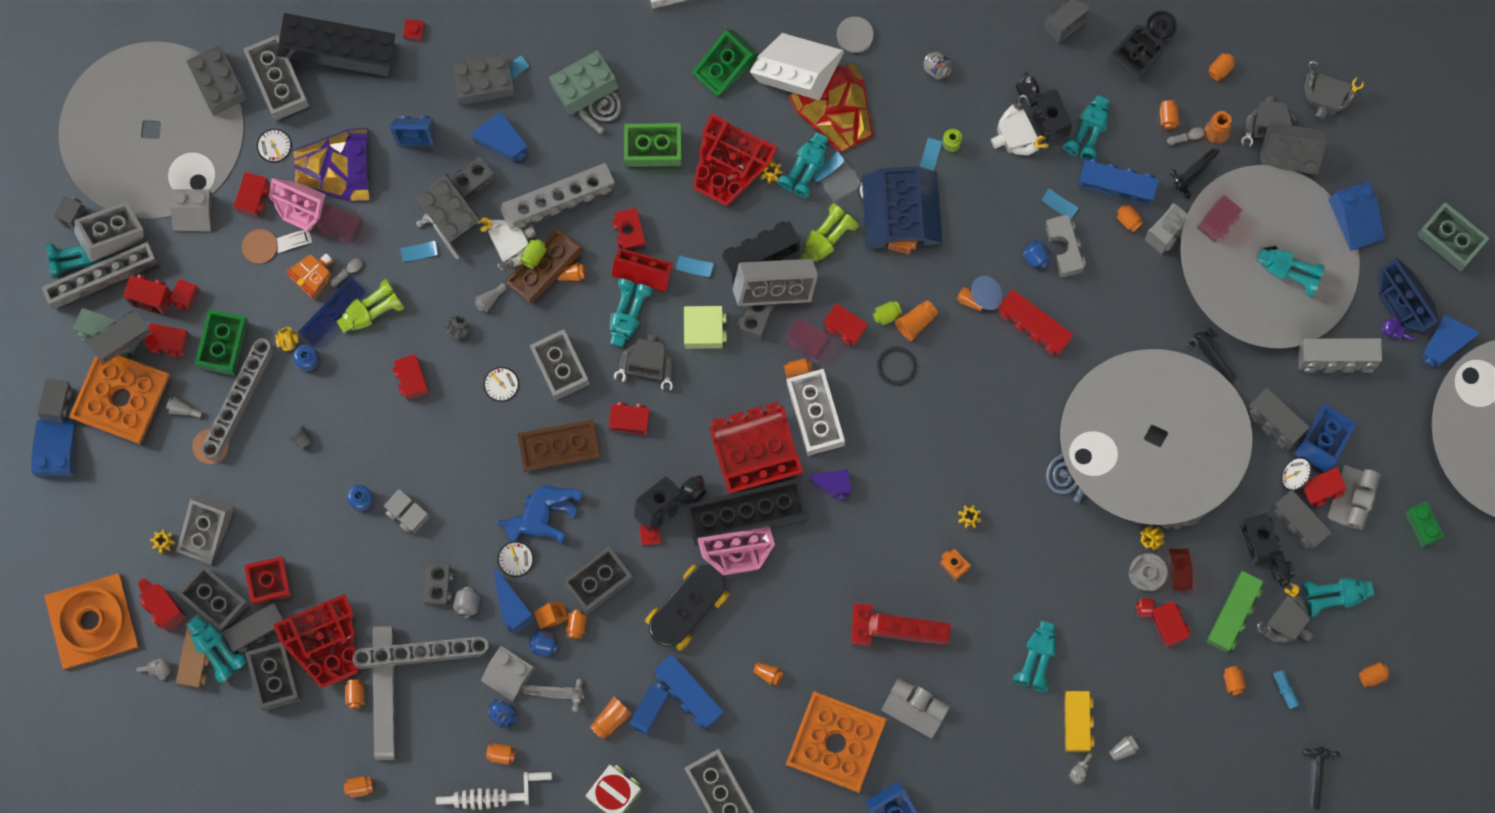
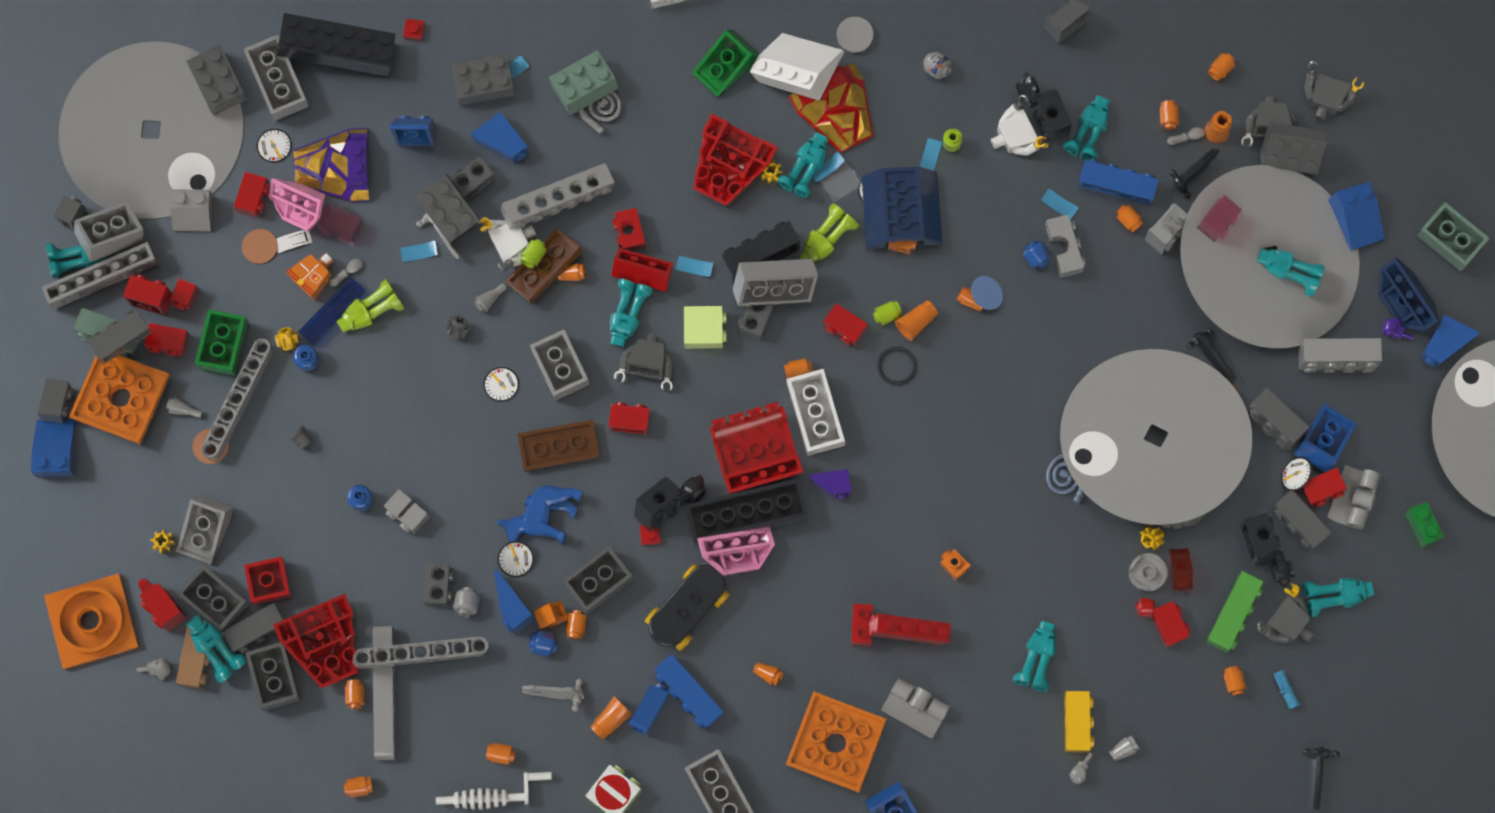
red brick [392,354,429,400] -> none
light grey slope [481,646,535,702] -> none
blue head [488,699,517,728] -> none
bright green brick [624,123,682,167] -> none
clear pink brick [785,317,830,360] -> none
yellow gear [958,505,981,529] -> none
red brick [998,289,1073,356] -> none
black brick [1110,10,1177,80] -> none
orange brick [1359,662,1390,687] -> none

